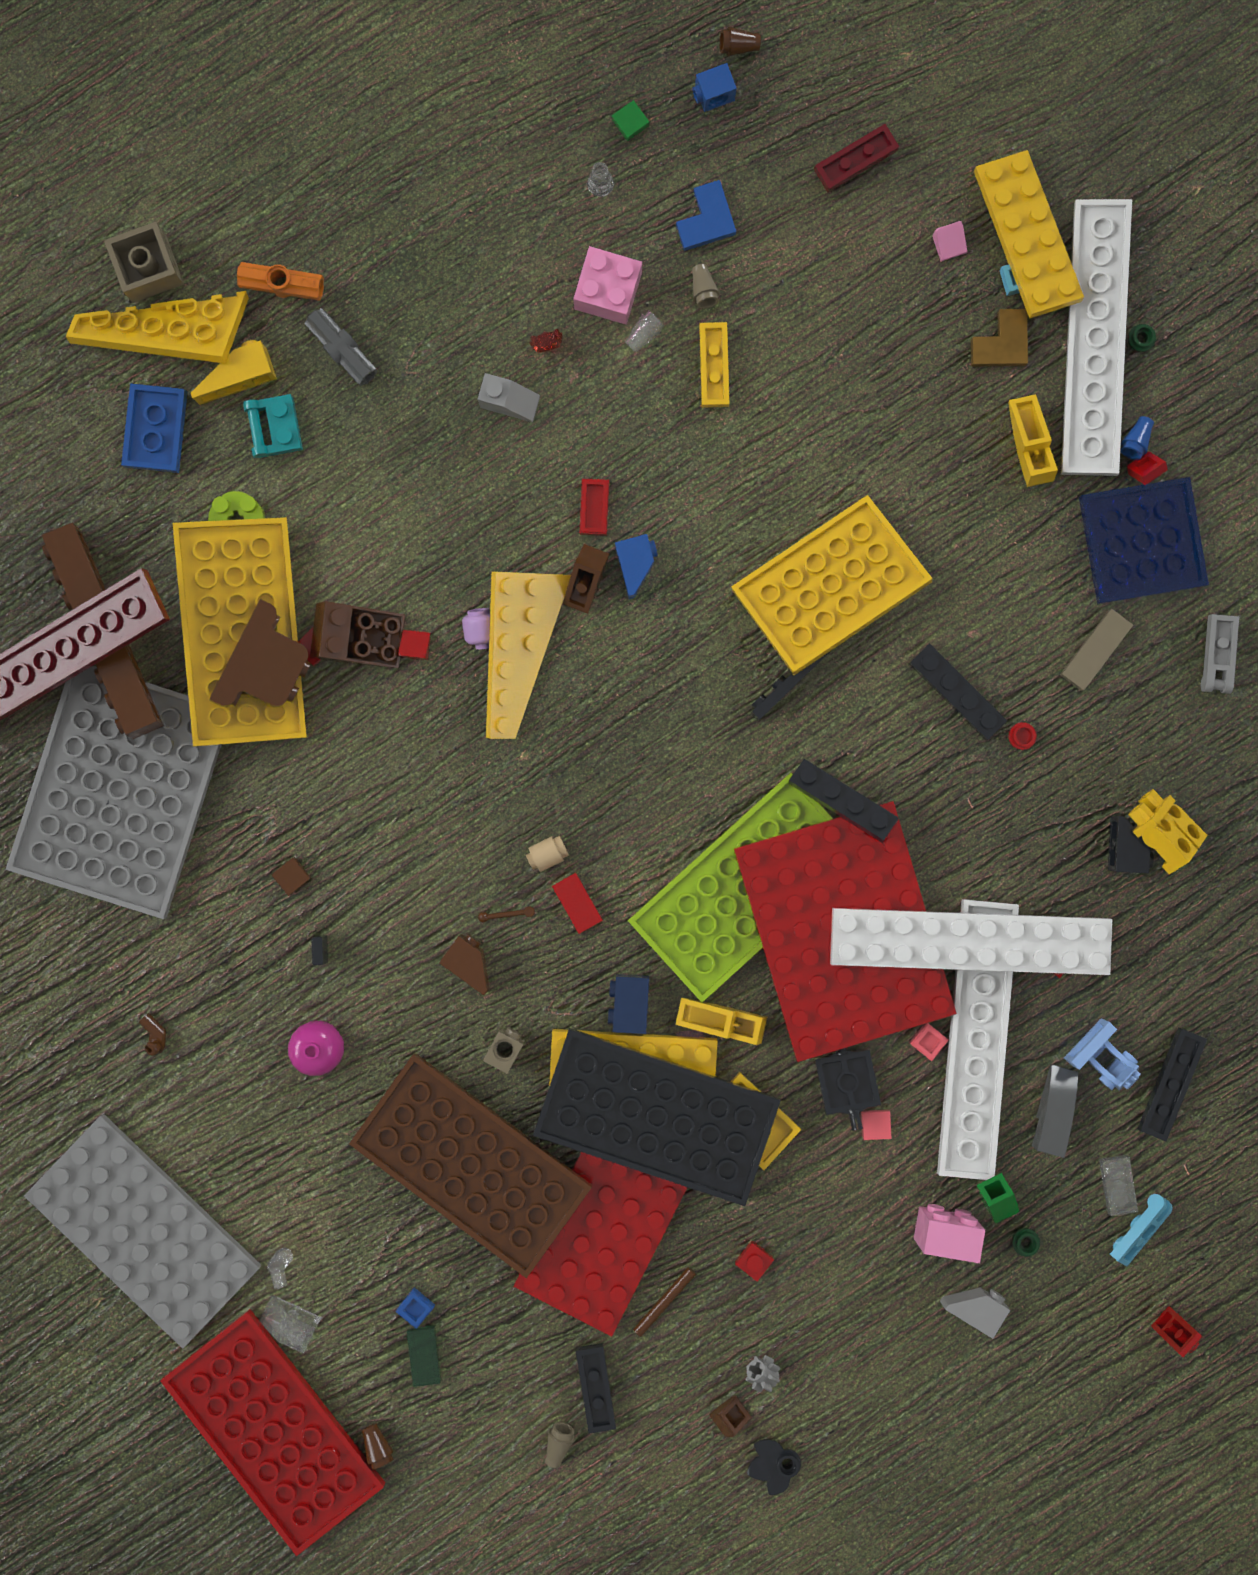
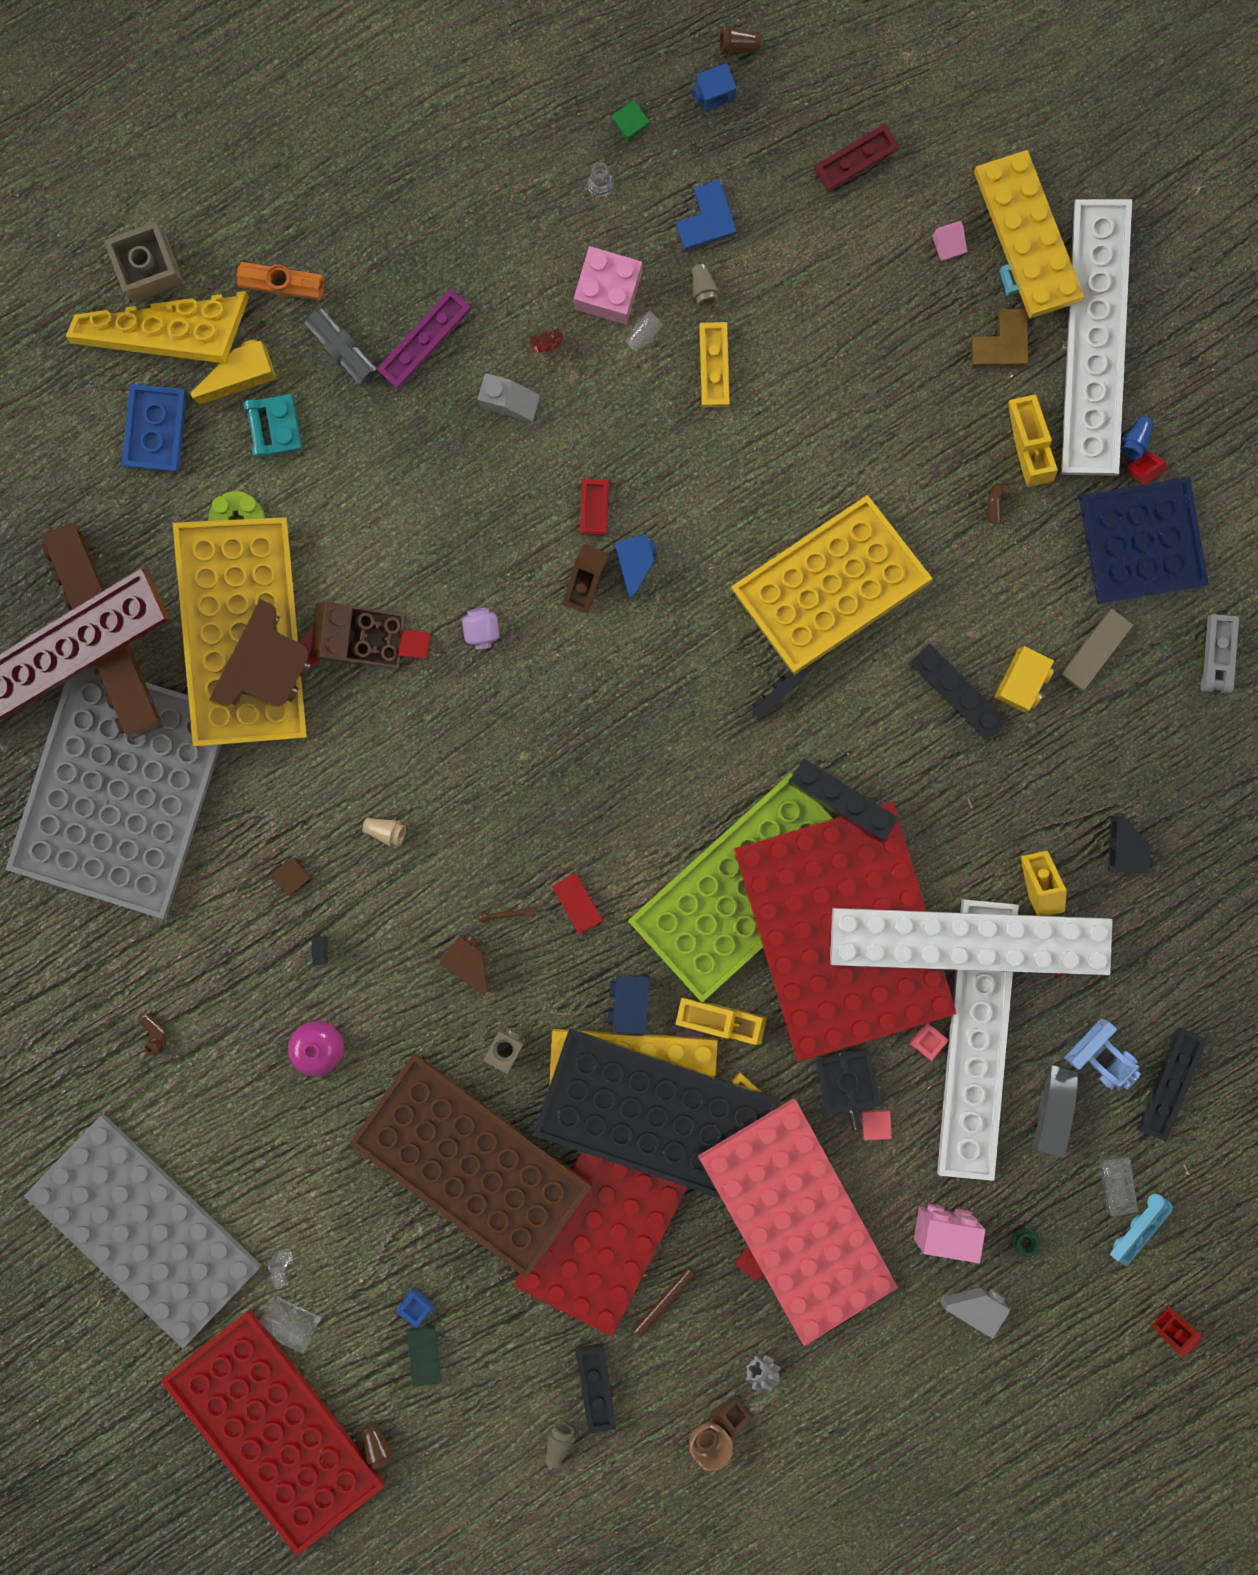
yellow wing [486,571,571,739] -> none
tan brick [526,836,569,872] -> none
black plate [747,1439,801,1495] -> none
green brick [977,1173,1020,1224] -> none
red plate [1008,722,1037,750] -> none
dark green plate [1128,324,1156,352] -> none
yellow hips [1128,789,1208,875] -> none
none -> tan cone [362,817,406,847]
none -> magenta plate [376,289,471,390]
none -> medium nougat hair [689,1422,733,1471]
none -> coral plate [698,1098,898,1346]
none -> reddish brown arm [987,483,1010,523]
none -> yellow brick [994,646,1054,712]
none -> yellow slope [1021,851,1067,916]

